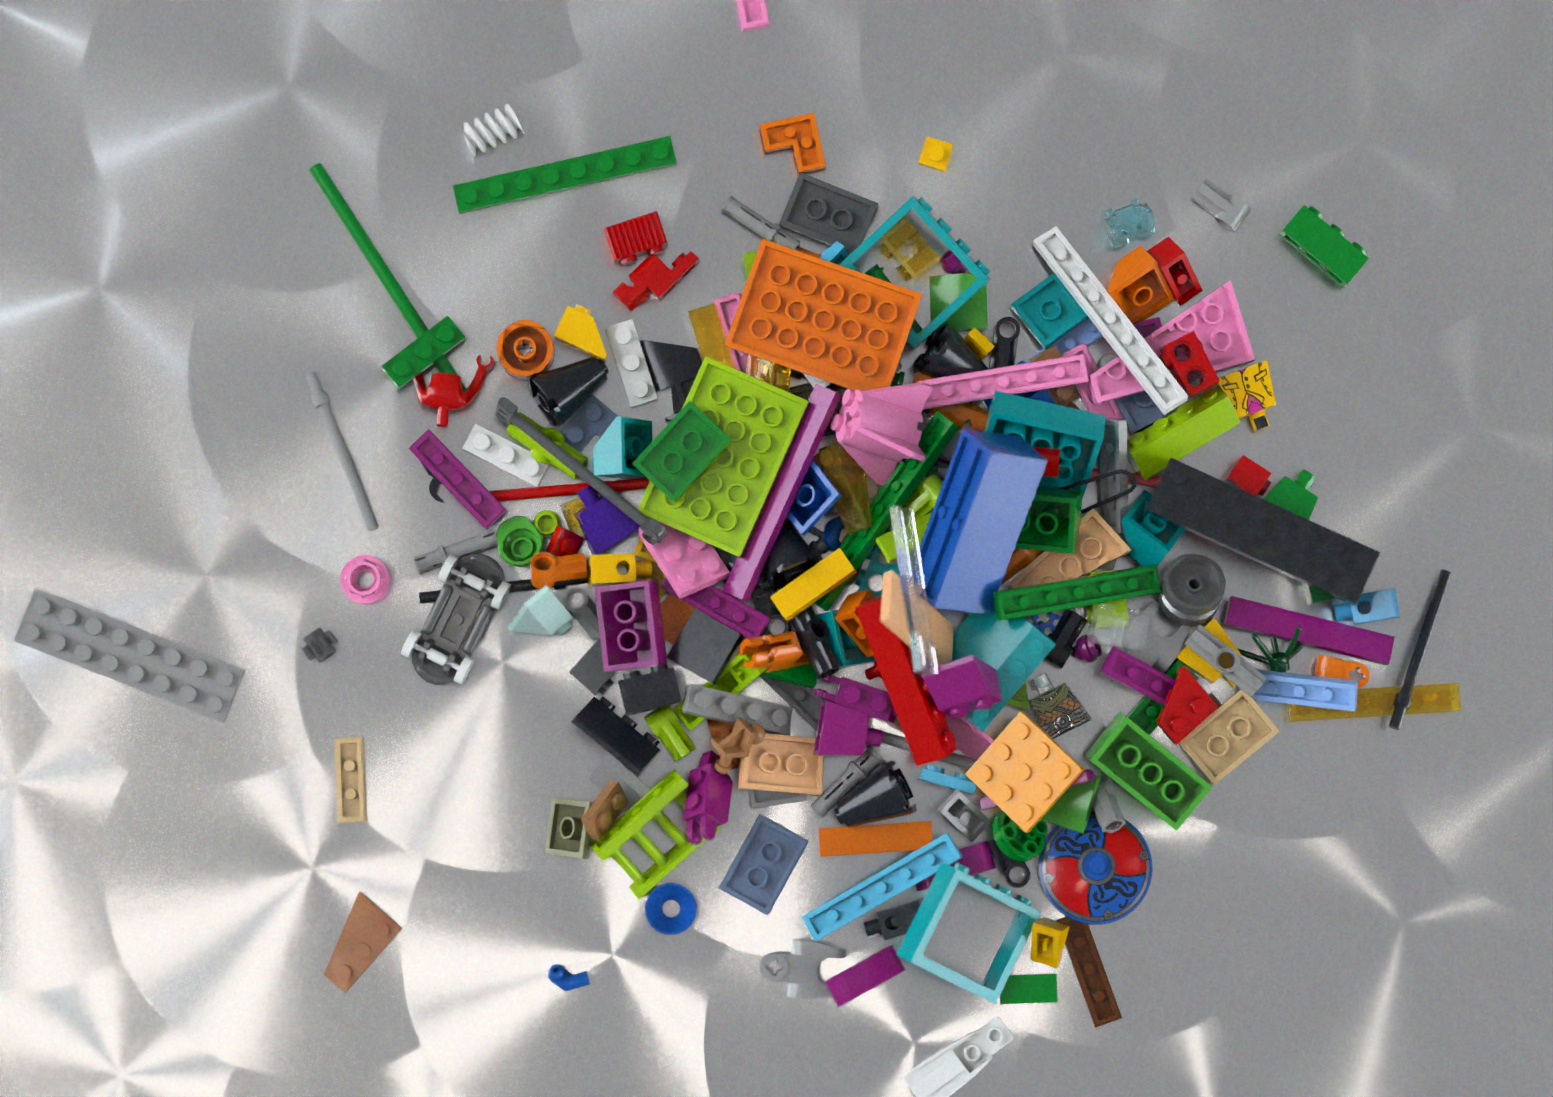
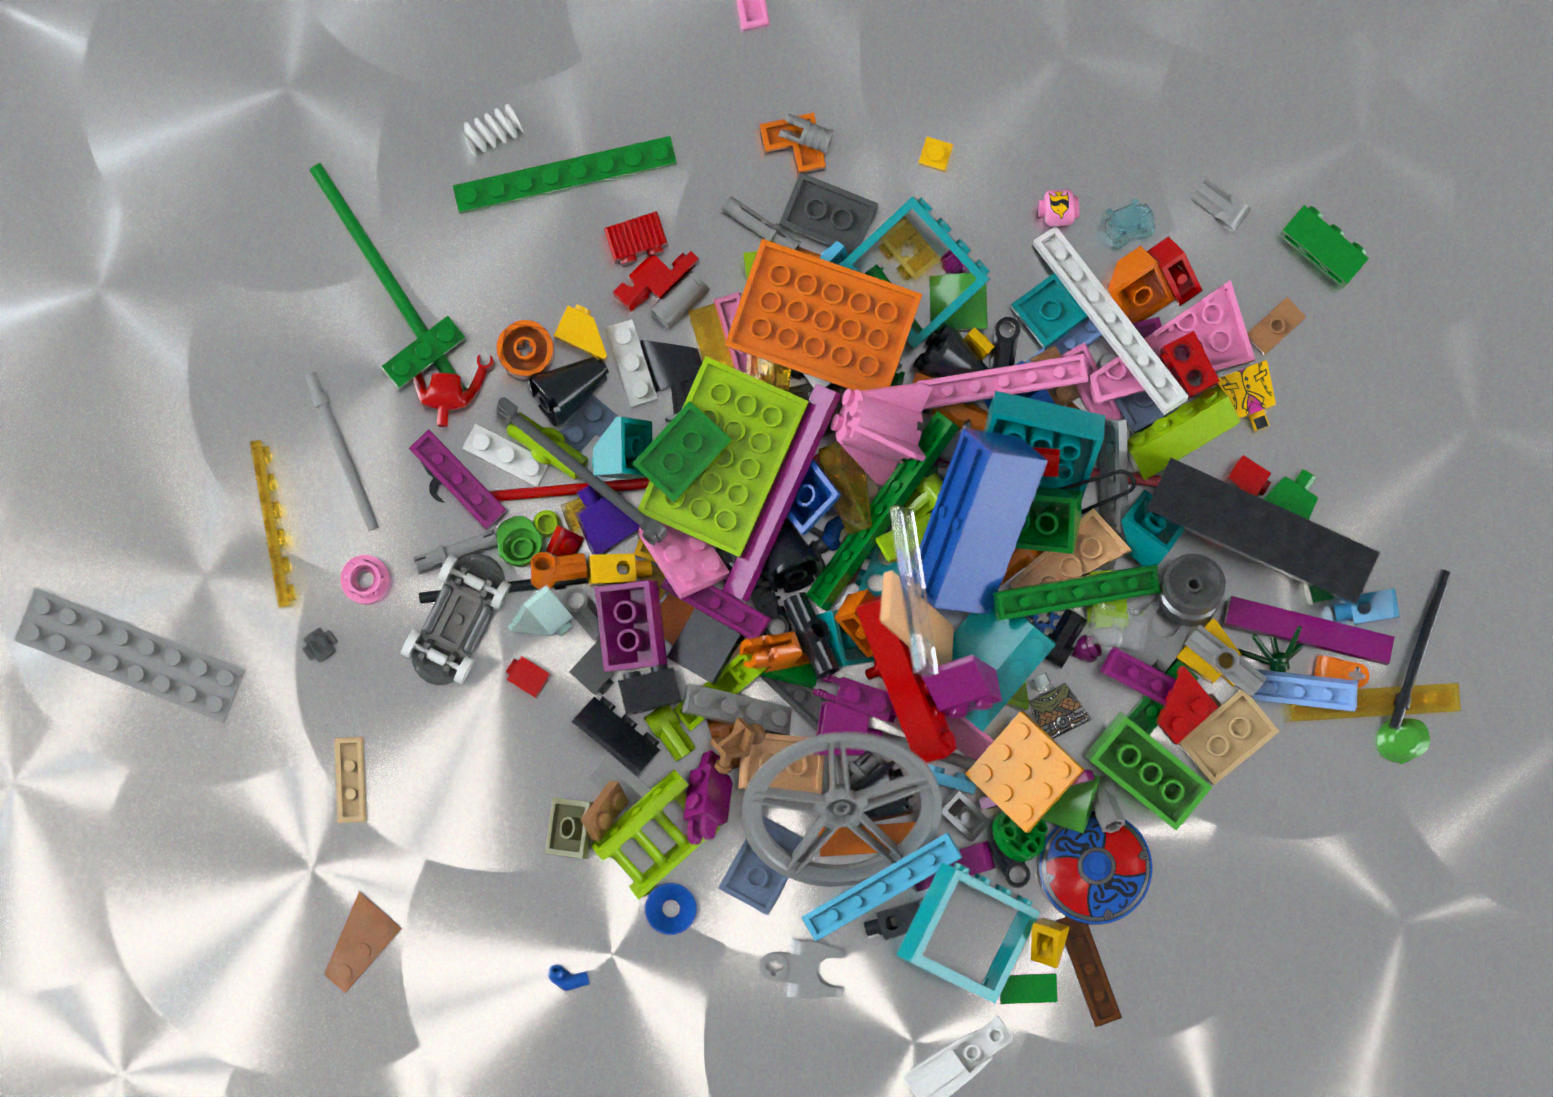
yellow tile [770,548,857,622] -> none
magenta beam [825,945,906,1007] -> none
none -> clear yellow plate [250,440,296,610]
none -> red brick [506,656,552,699]
none -> light grey pin [650,270,710,329]
none -> light grey wheel [741,732,942,887]
none -> light grey hinge [779,113,834,154]
none -> bright pink head [1038,189,1079,226]
none -> medium nougat plate [1247,297,1306,356]
none -> bright green hat [1376,718,1430,764]

